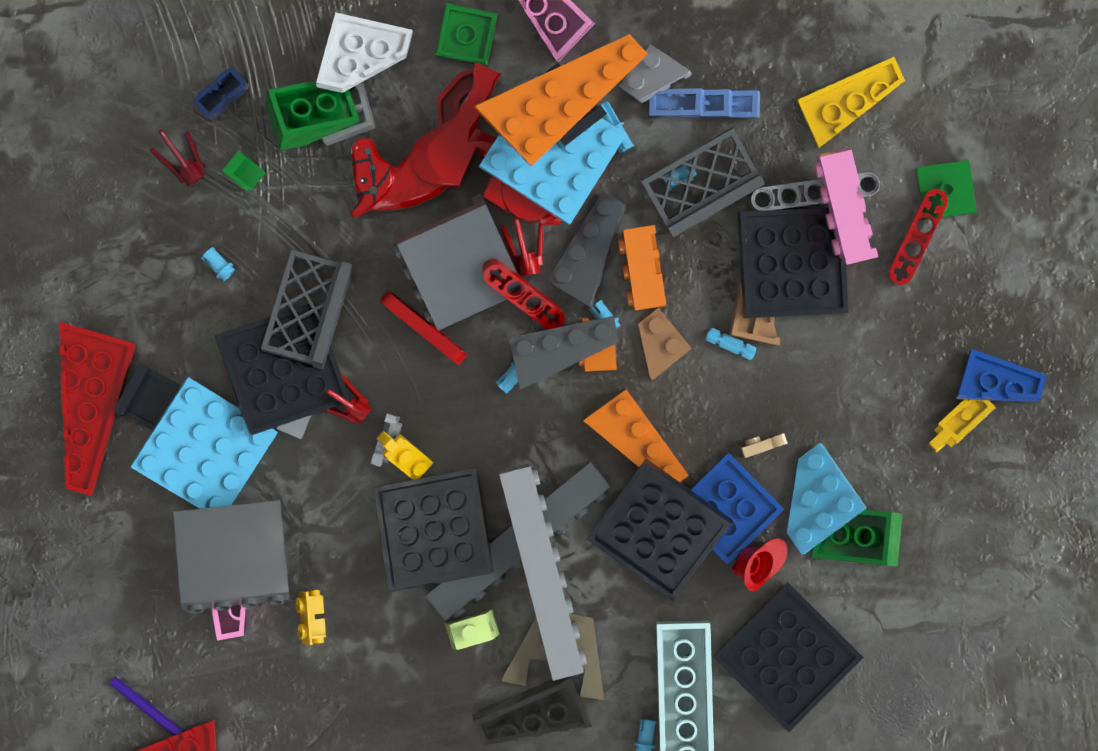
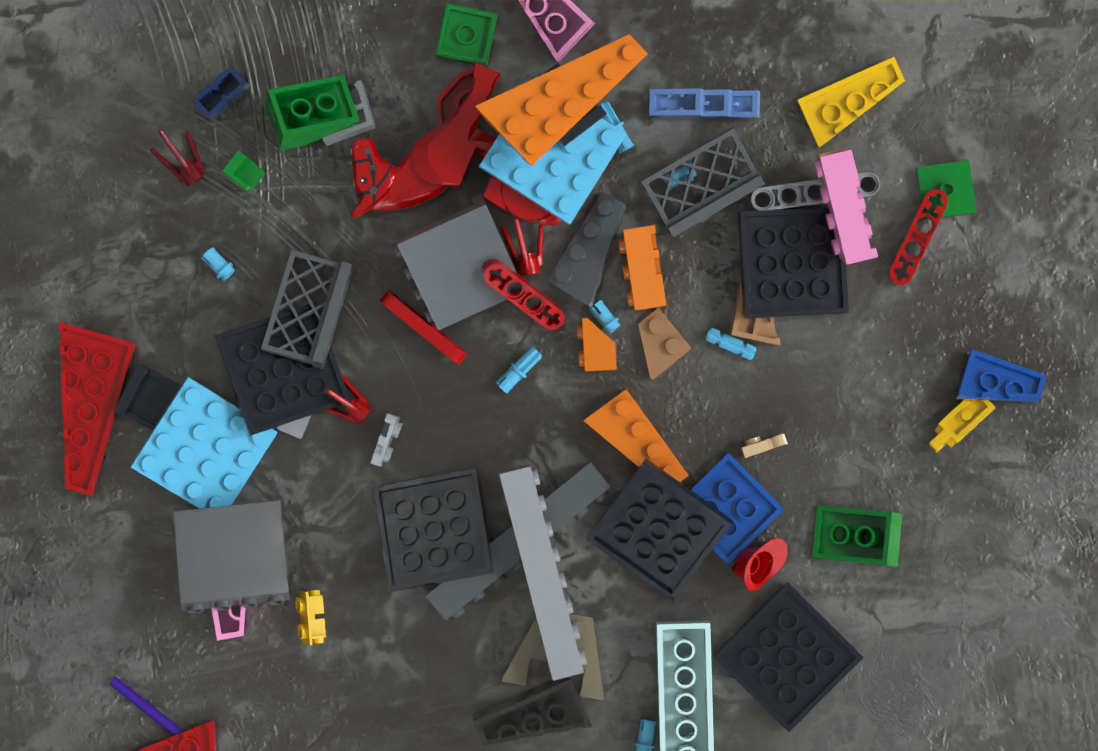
white plate [316,12,413,93] -> none
yellow hinge [376,431,434,480] -> none
yellowish green torso [445,609,500,650] -> none
dark grey wing [509,316,619,390] -> none
light grey wing [619,44,692,103] -> none
medium azure plate [787,443,867,554] -> none

